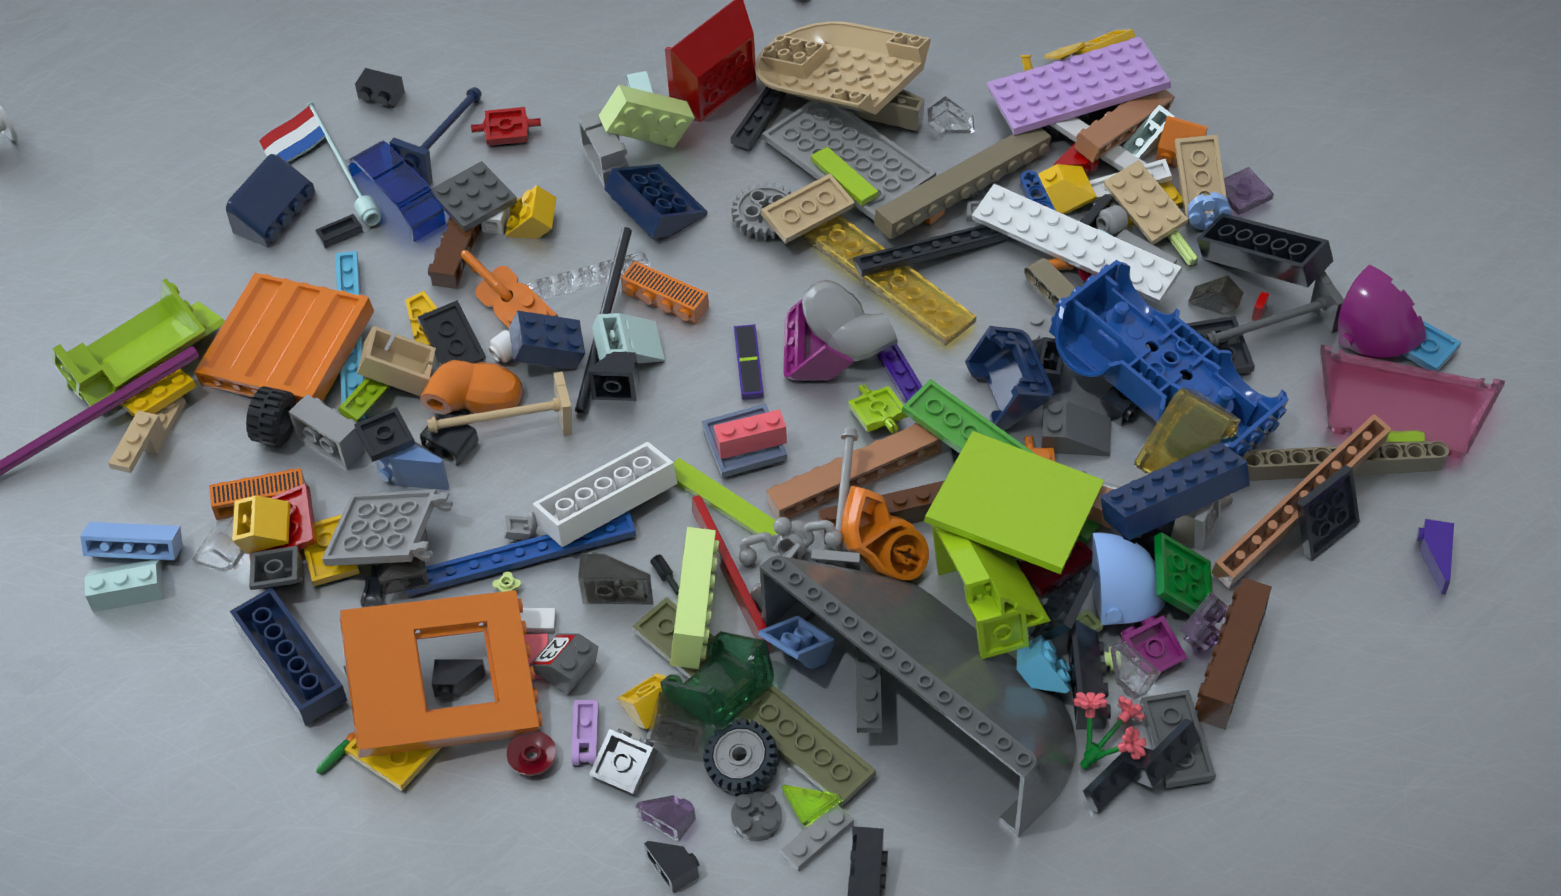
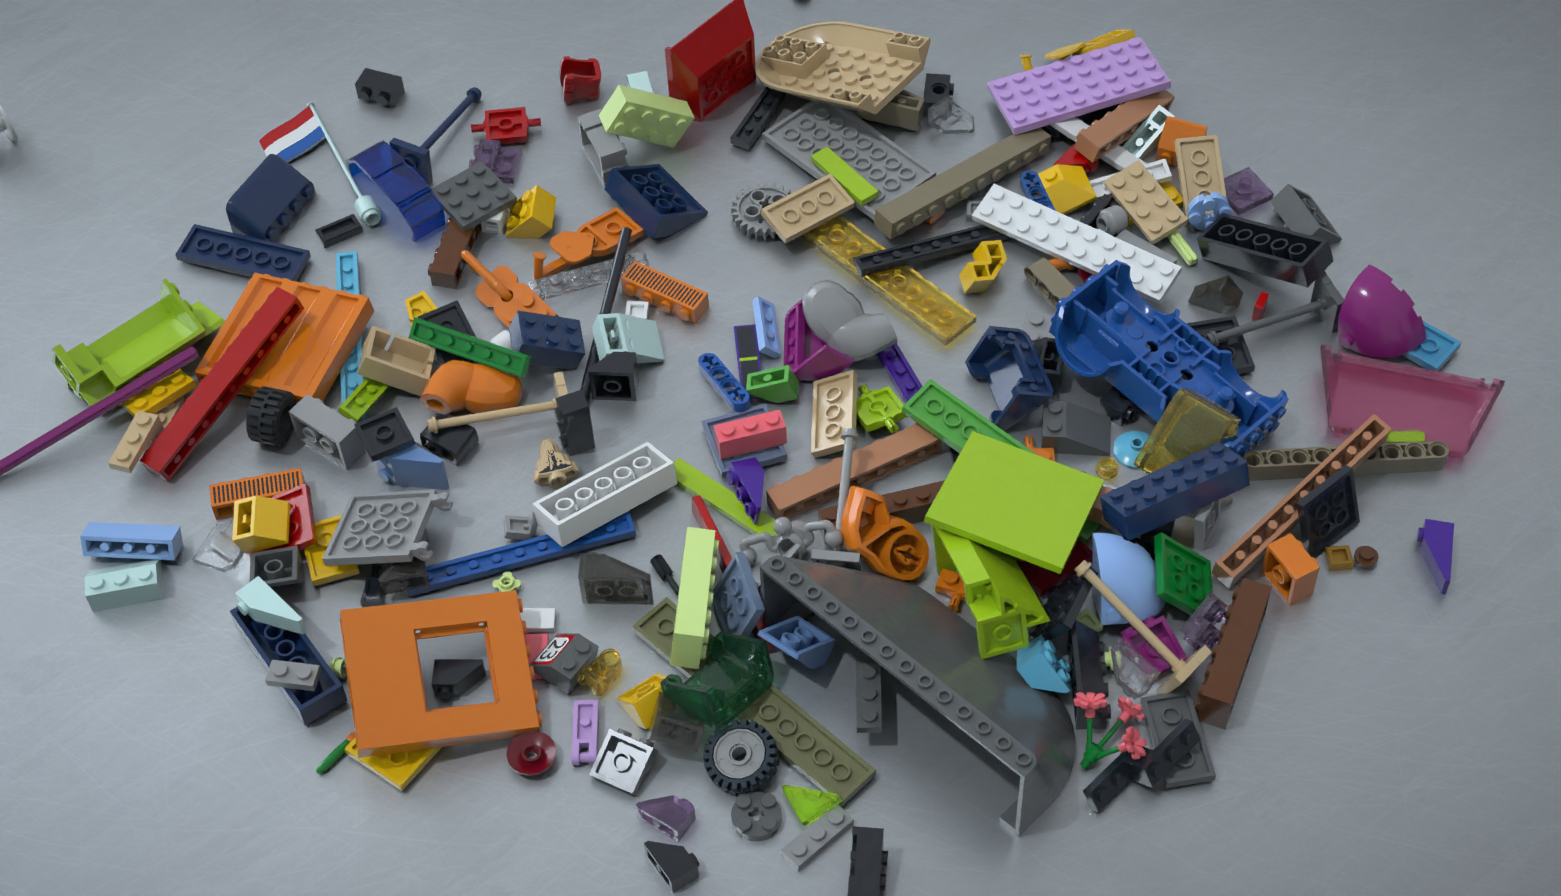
none -> red brick [139,287,304,482]
none -> dark blue plate [175,224,311,281]
none -> light aqua slope [235,576,307,635]
none -> light grey plate [265,660,321,691]
none -> yellowish green plate [329,657,347,680]
none -> green tile [408,317,532,378]
none -> clear purple plate [469,139,523,184]
none -> orange plate [533,207,644,283]
none -> tan rock [533,438,579,489]
none -> black brick [554,390,595,456]
none -> red piece [559,56,602,104]
none -> clear yellow piece [578,648,623,696]
none -> white plate [625,301,649,319]
none -> blue beam [698,353,751,412]
none -> sand blue plate [712,552,765,654]
none -> dark purple slope [726,457,765,525]
none -> bright green slope [746,365,799,403]
none -> light blue plate [752,296,781,359]
none -> tan plate [811,370,857,458]
none -> black brick [923,73,954,118]
none -> orange plate [935,569,966,612]
none -> yellow brick [959,240,1007,294]
none -> tan tile [1074,560,1212,694]
none -> clear yellow plate [1095,457,1119,479]
none -> medium azure dish [1113,431,1159,469]
none -> orange brick [1261,533,1320,606]
none -> dark grey slope [1270,184,1342,245]
none -> pearl gold tile [1324,545,1354,571]
none -> reddish brown plate [1354,546,1379,569]

